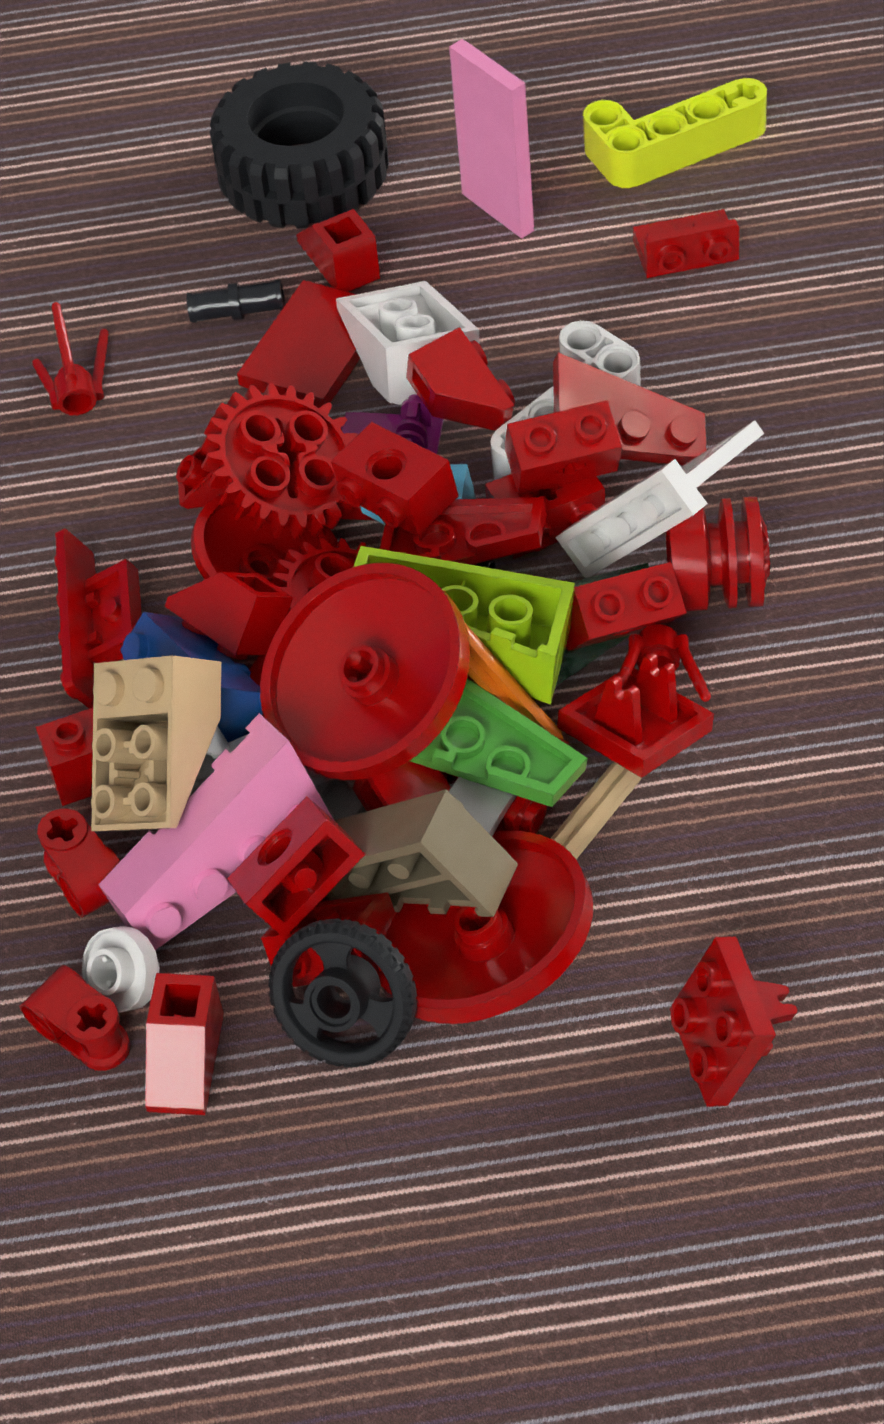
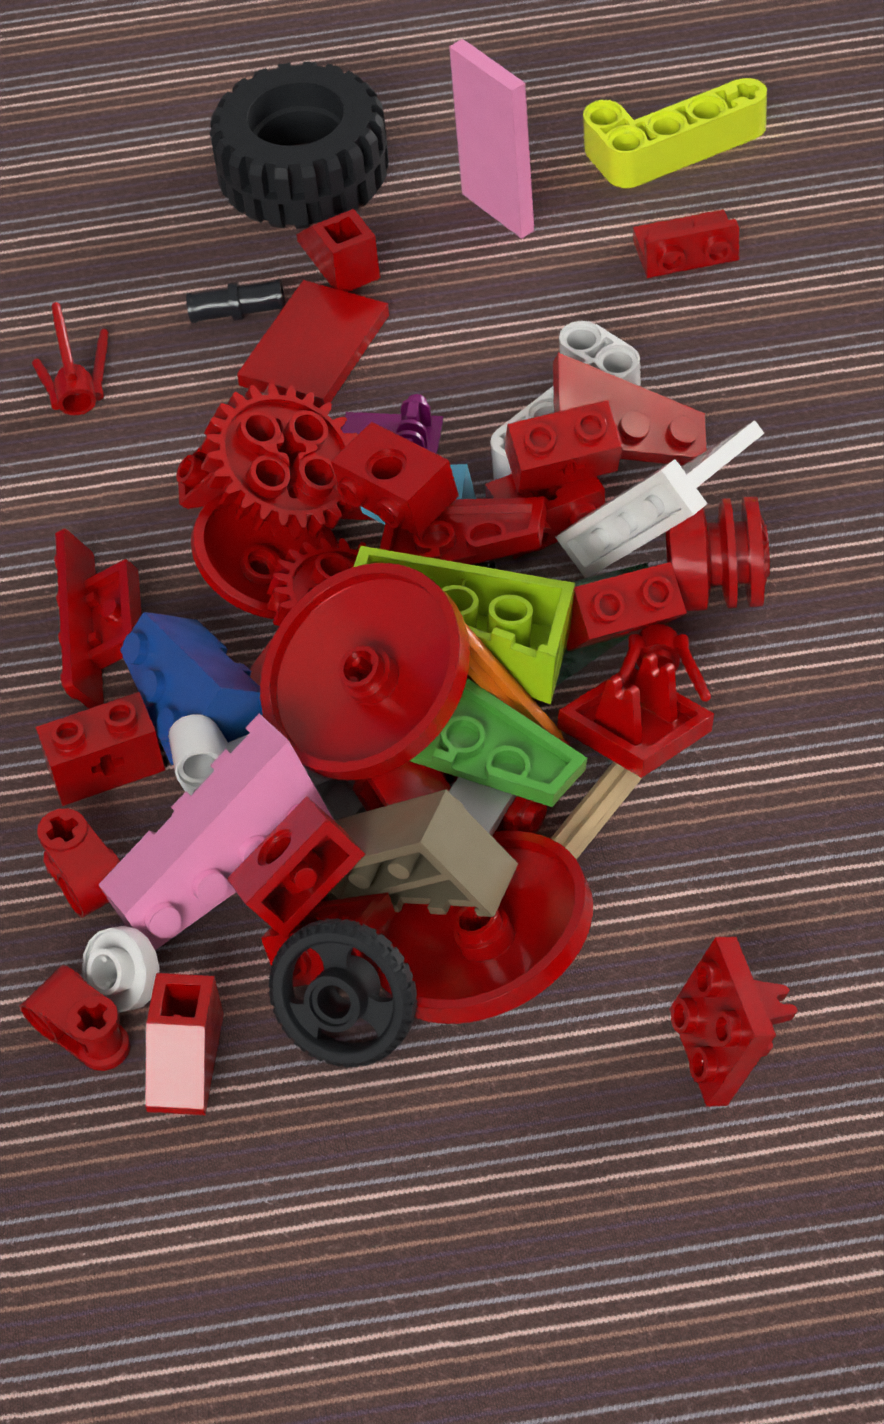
tan slope [91,655,221,832] -> none
red slope [164,572,293,660] -> none
white slope [336,281,480,405] -> none
red slope [406,327,515,431] -> none

